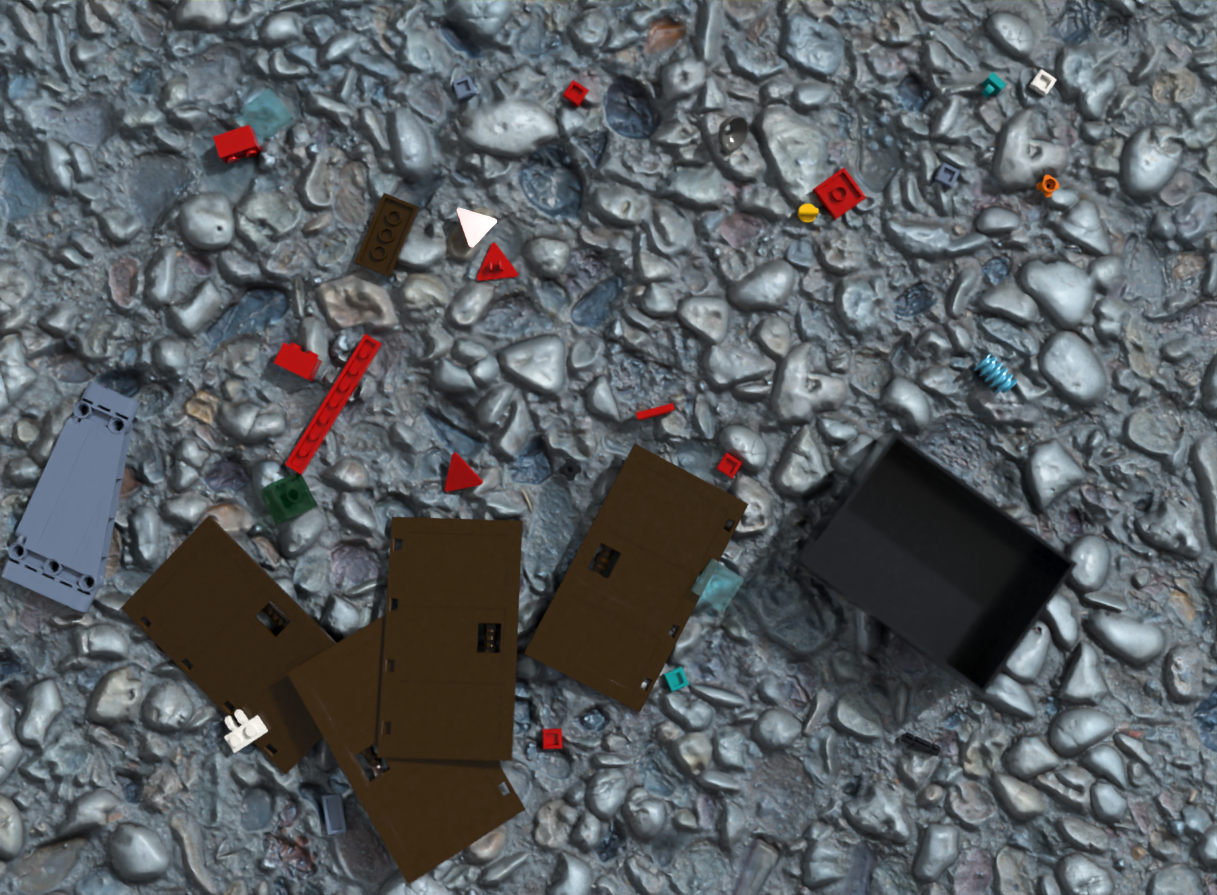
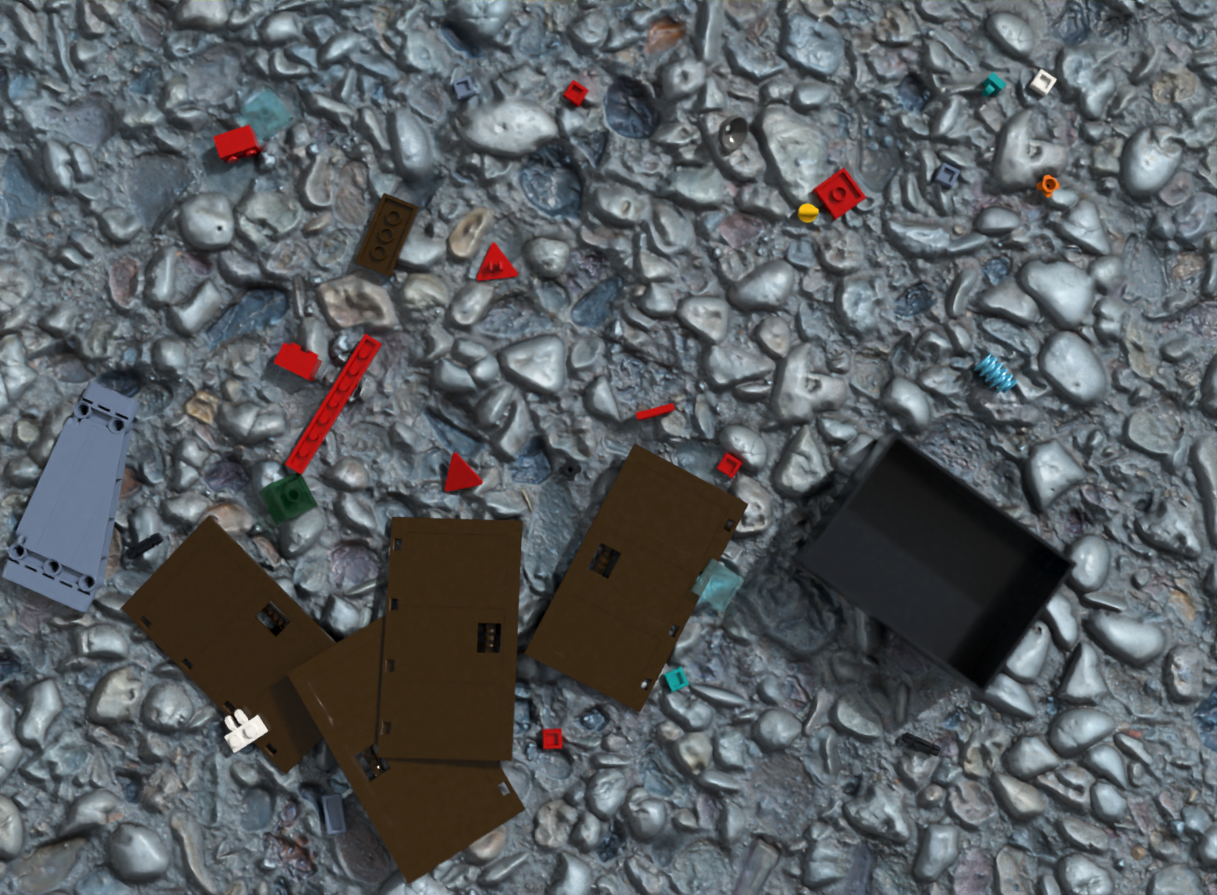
piece [456,208,497,248] -> none
none -> black axle [126,533,163,559]

